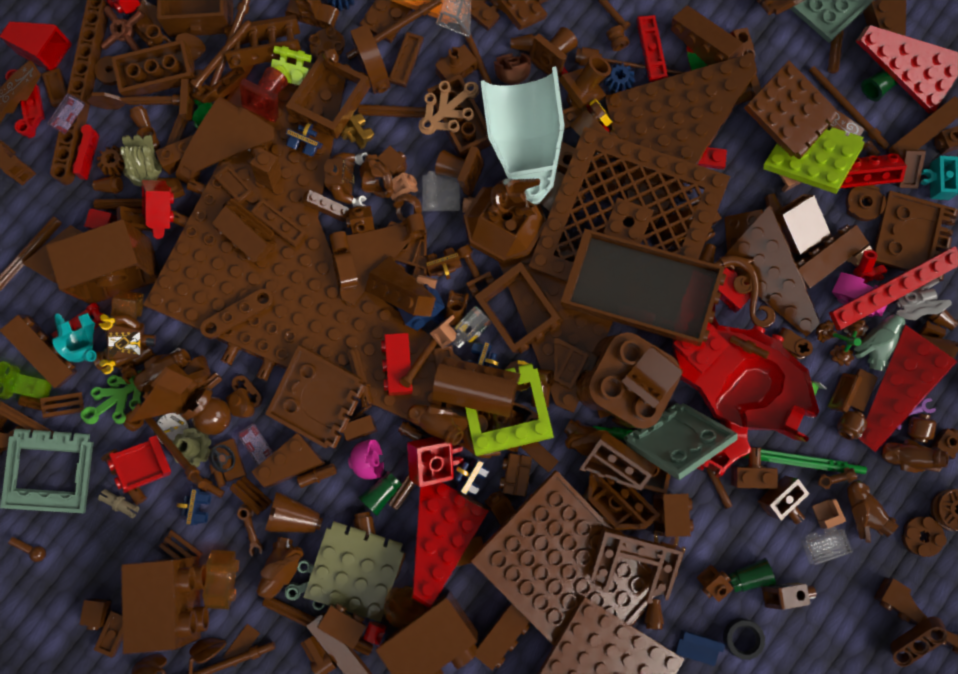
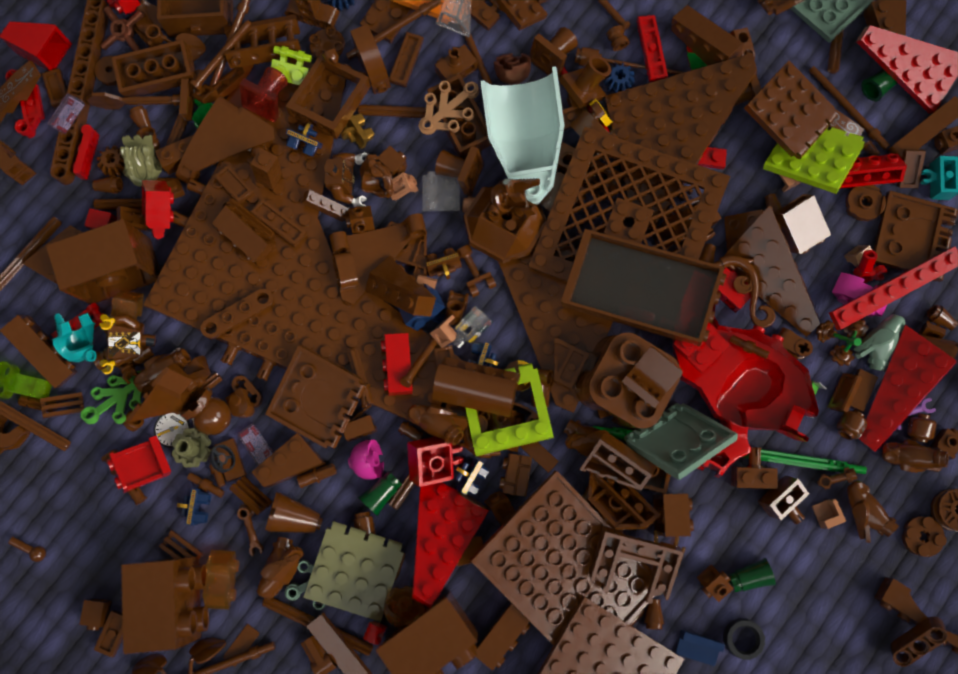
sand green hinge [0,429,94,513] -> none
dark tan pin [98,489,139,518] -> none
reddish brown bar [144,417,206,488] -> none
reddish brown brick [317,603,366,649] -> none
reddish brown piece [393,194,422,222] -> none
reddish brown window [475,262,564,354] -> none
reddish brown cone [511,34,536,52] -> none
reddish brown bar [705,468,733,509] -> none
reddish brown torso [762,583,816,610] -> none
reddish brown brick [796,224,869,288] -> none
clear brick [801,526,852,565] -> none
light grey piece [895,279,952,321] -> none

